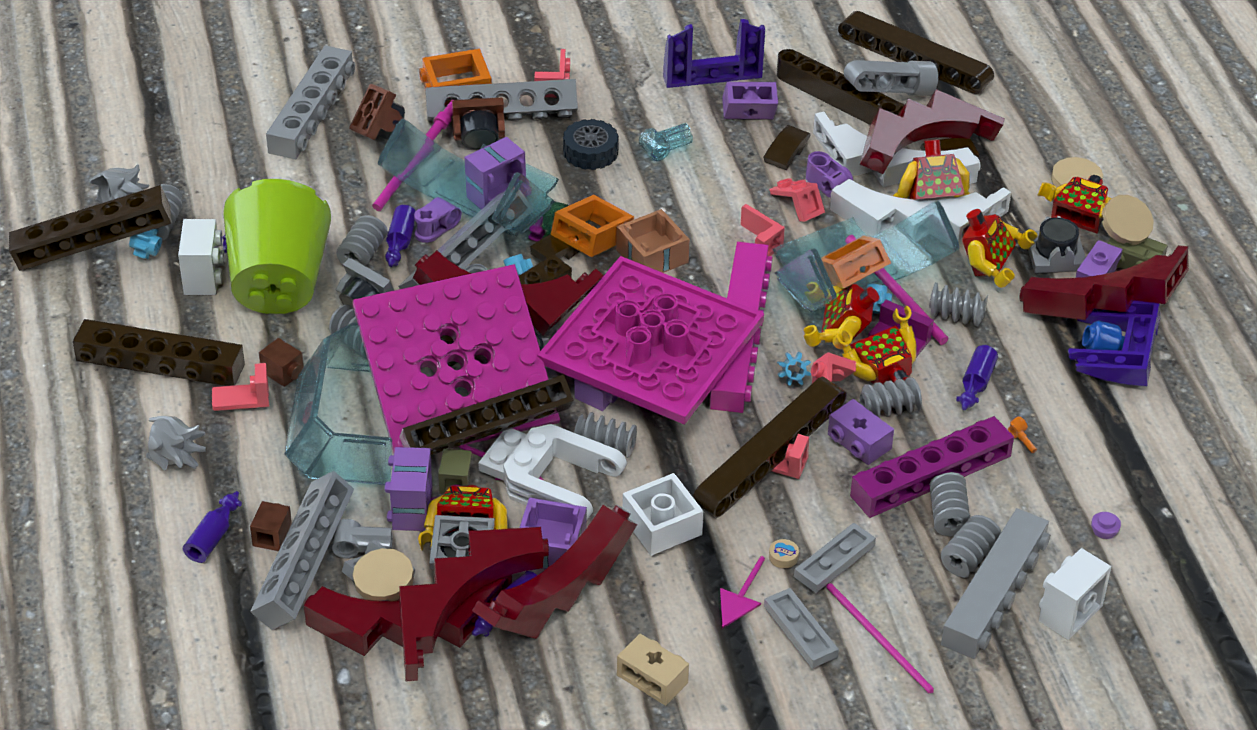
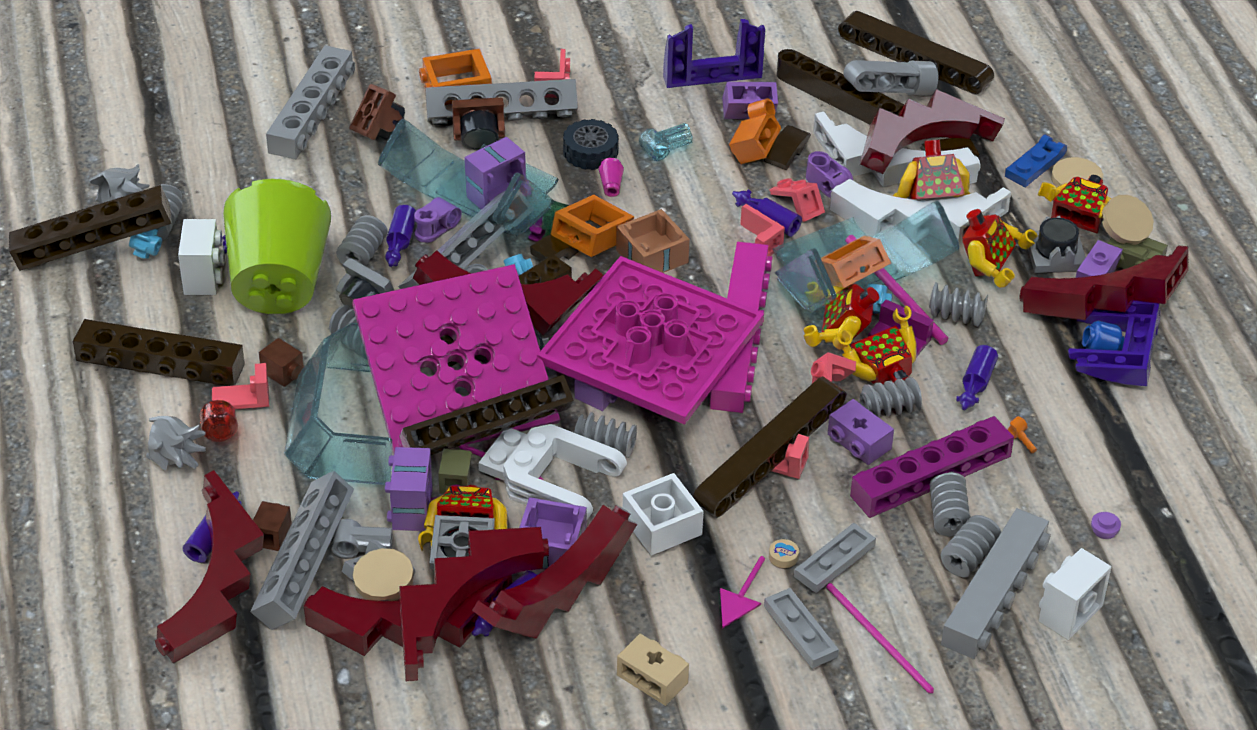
dark pink bar [372,100,453,211] -> none
medium azure gear [777,352,811,385] -> none
none -> dark red arch [155,470,264,664]
none -> clear red head [199,400,238,442]
none -> dark pink cone [598,158,624,197]
none -> orange hinge [729,98,781,164]
none -> dark purple wheel [732,189,802,237]
none -> blue plate [1004,134,1067,188]

